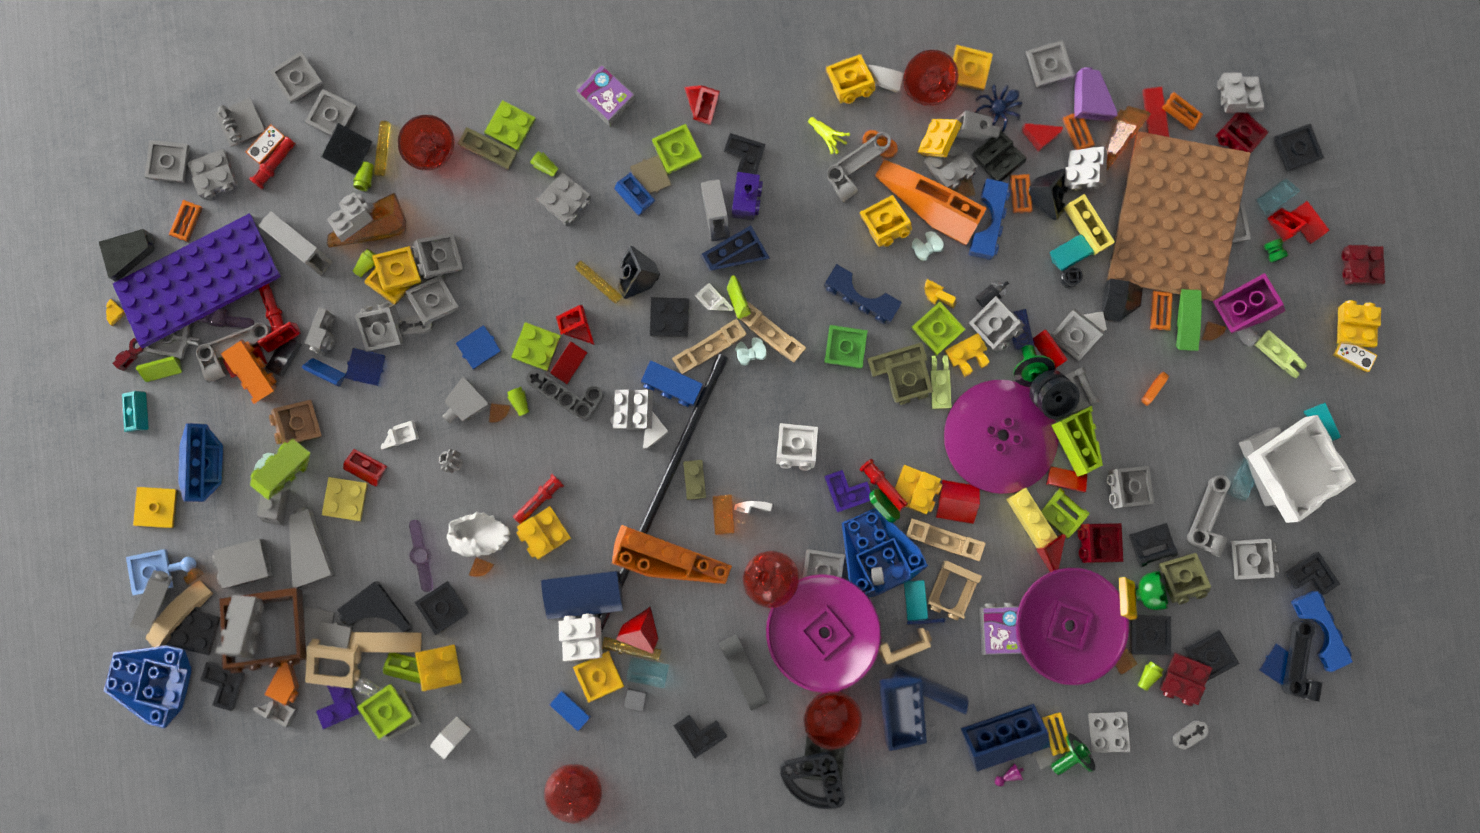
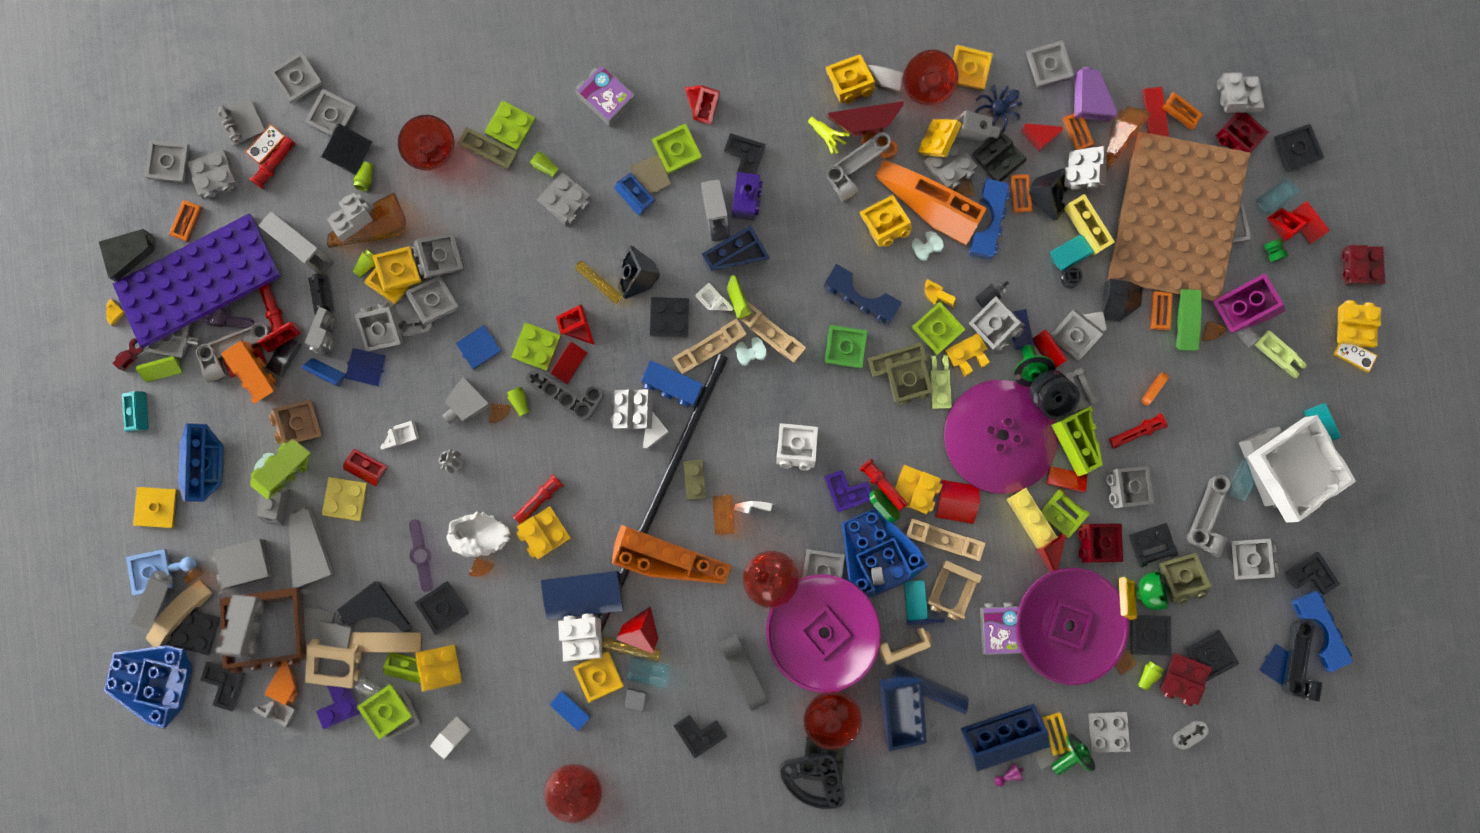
clear yellow axle [374,121,391,177] -> none
none -> black hinge [308,273,334,315]
none -> dark red wedge [826,101,904,137]
none -> red pin [1109,413,1168,449]

